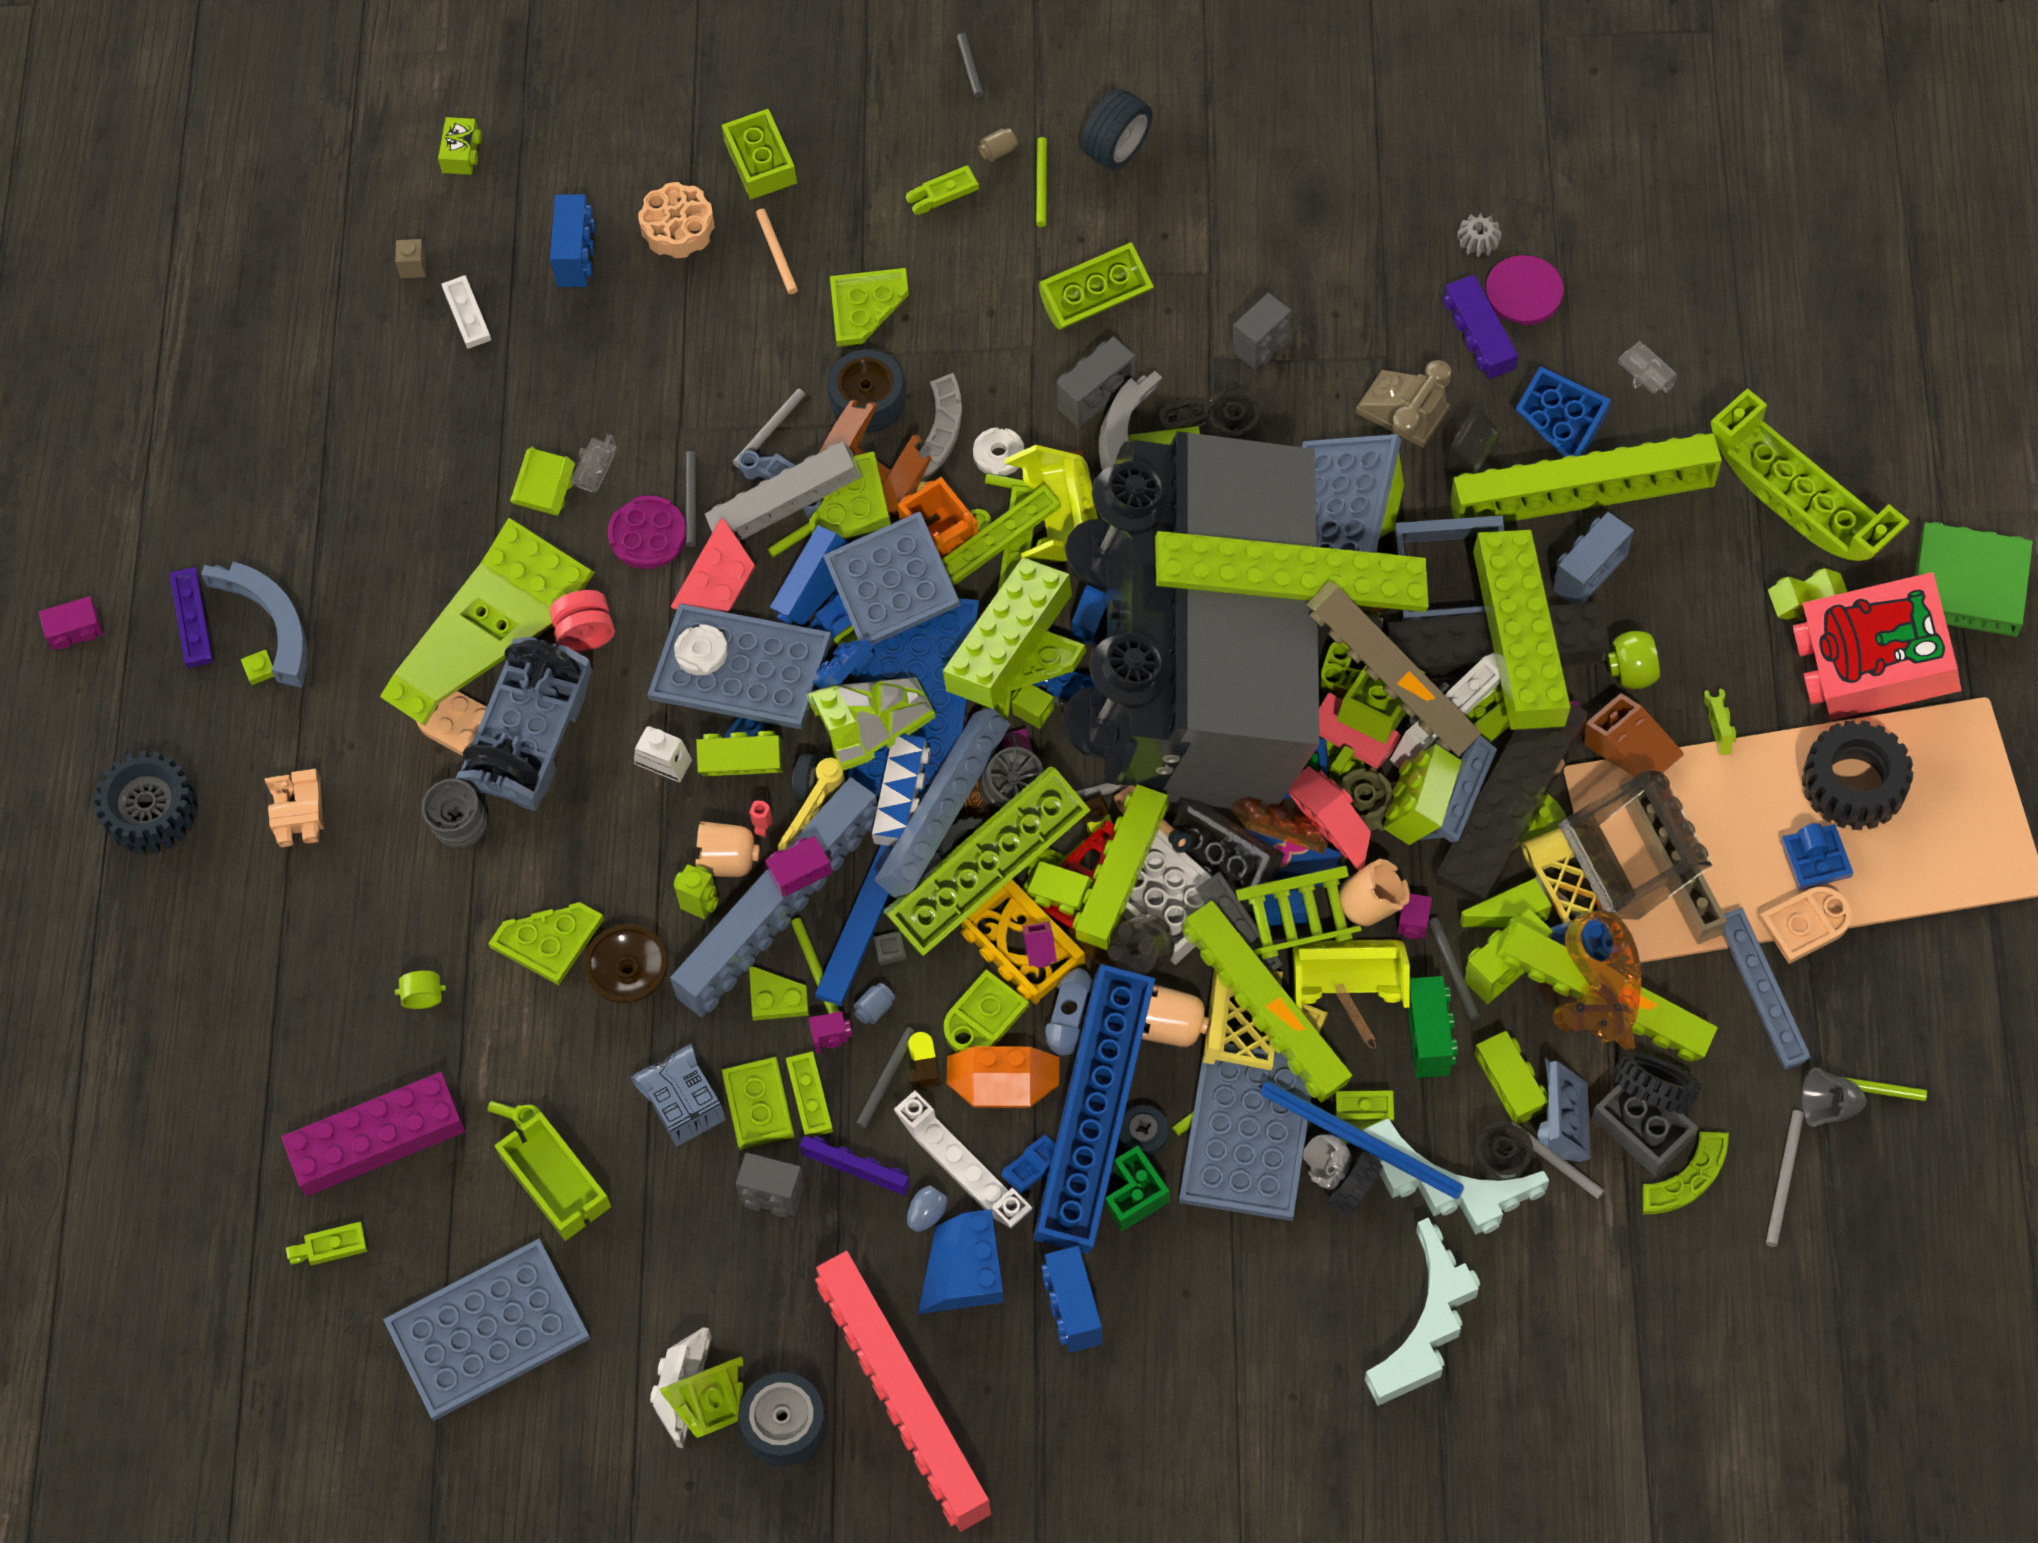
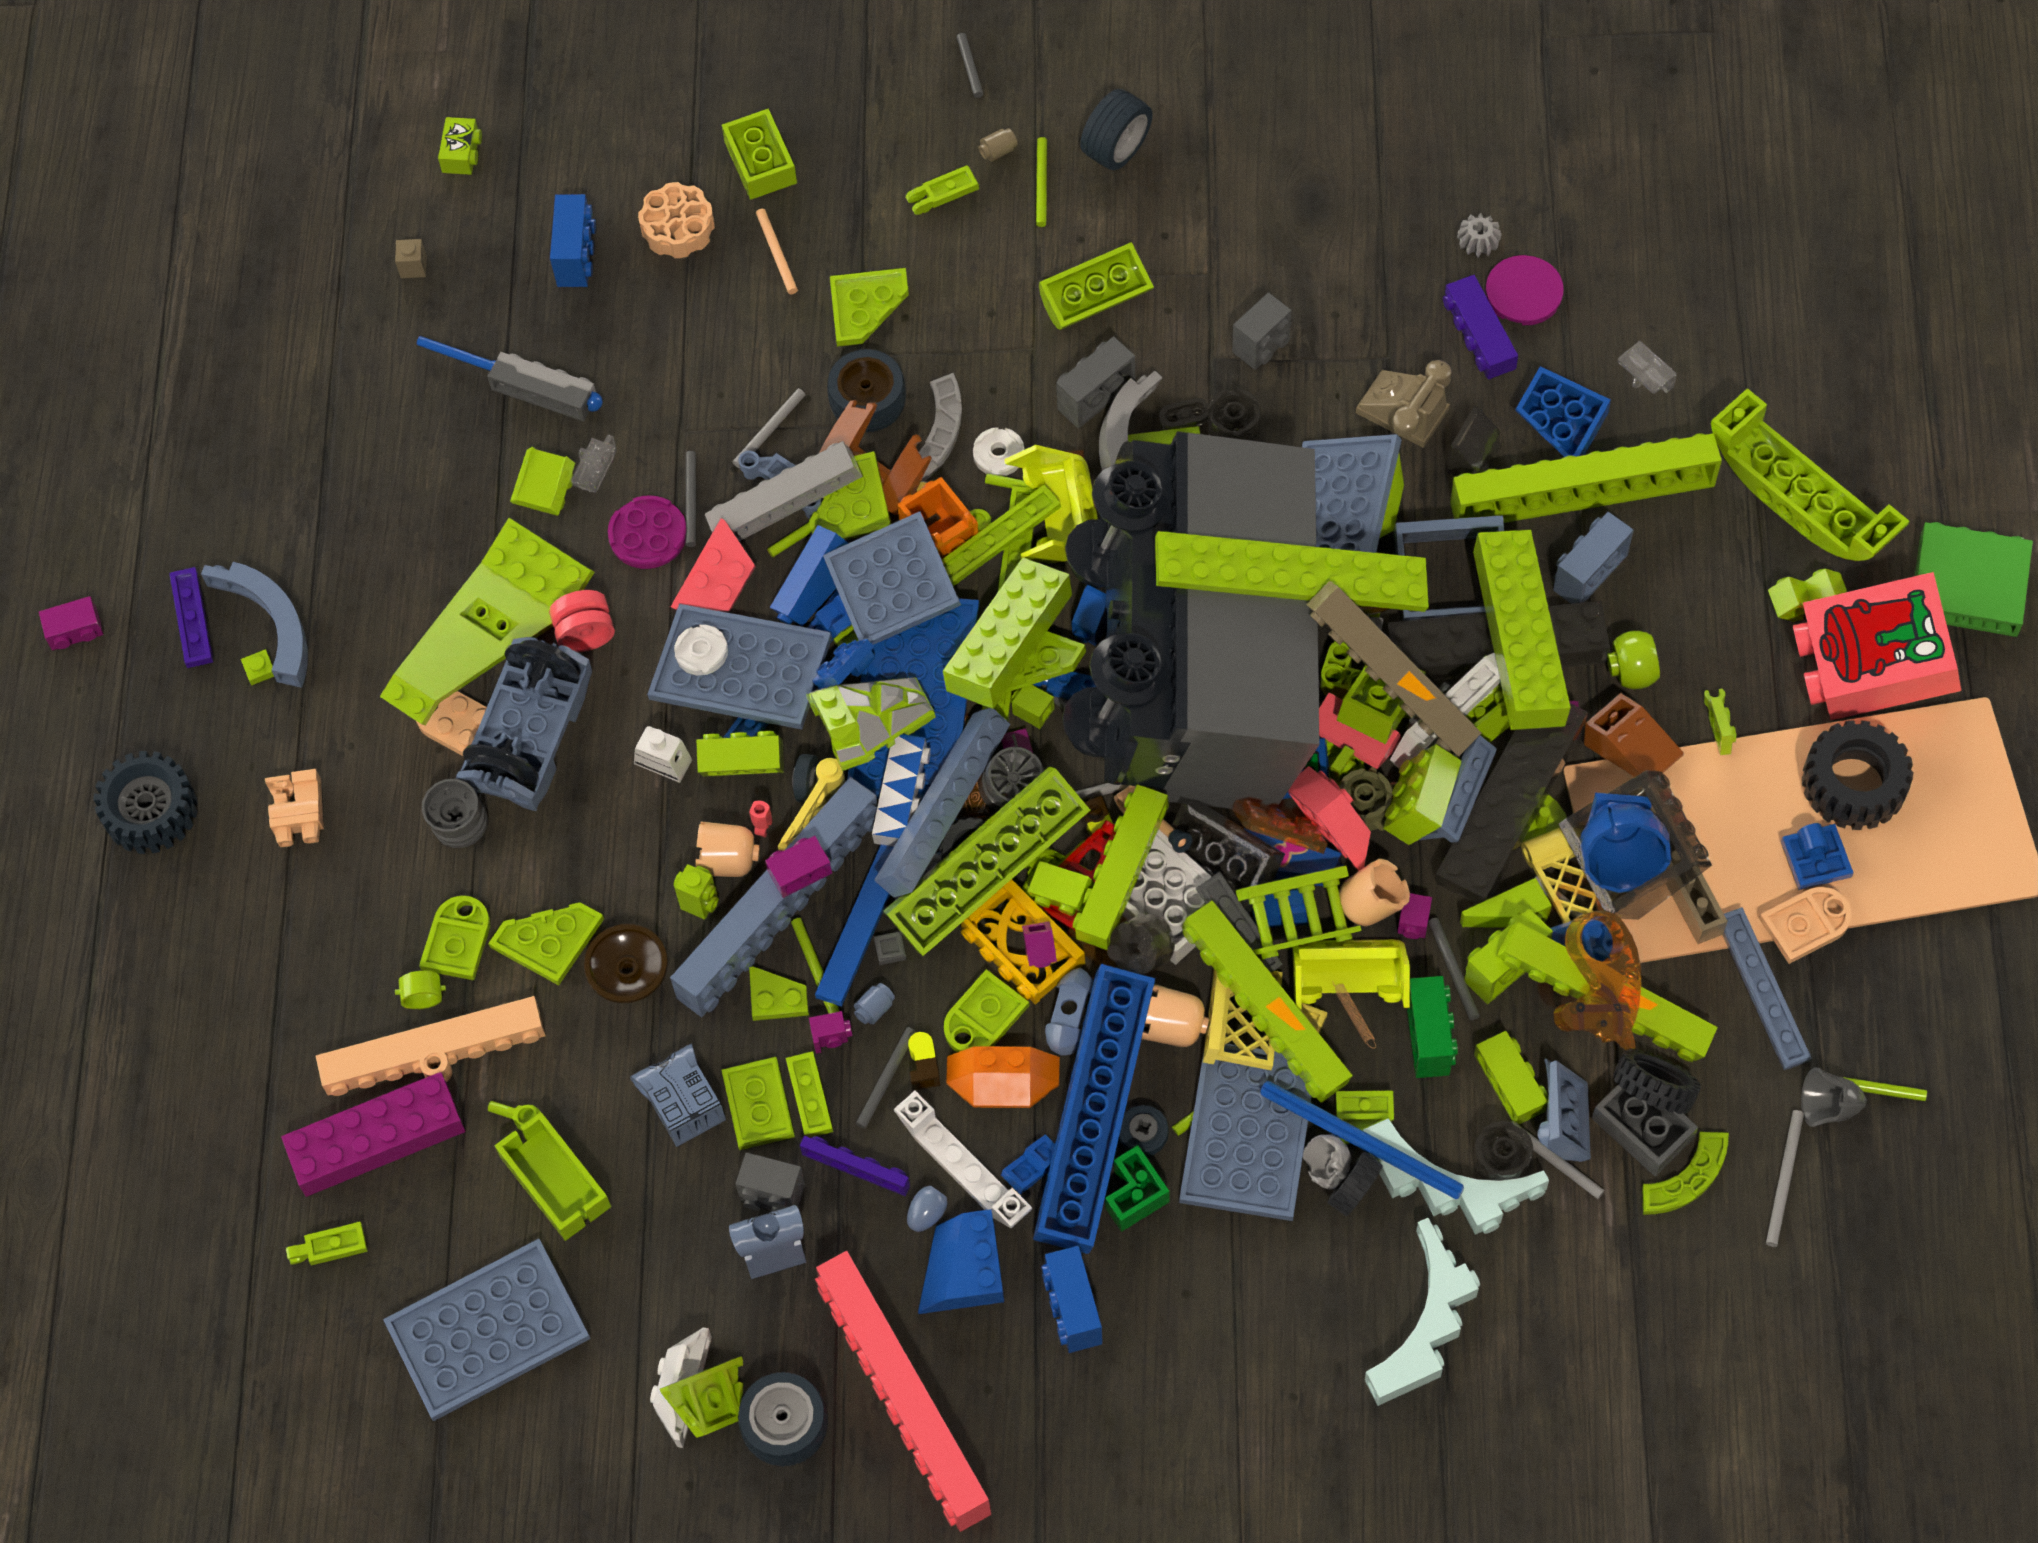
white plate [442,275,491,349] -> none
none -> light nougat hinge [316,996,545,1096]
none -> piece [417,336,603,421]
none -> lime plate [419,896,490,980]
none -> sand blue piece [729,1205,806,1279]
none -> blue plate [1580,793,1671,893]

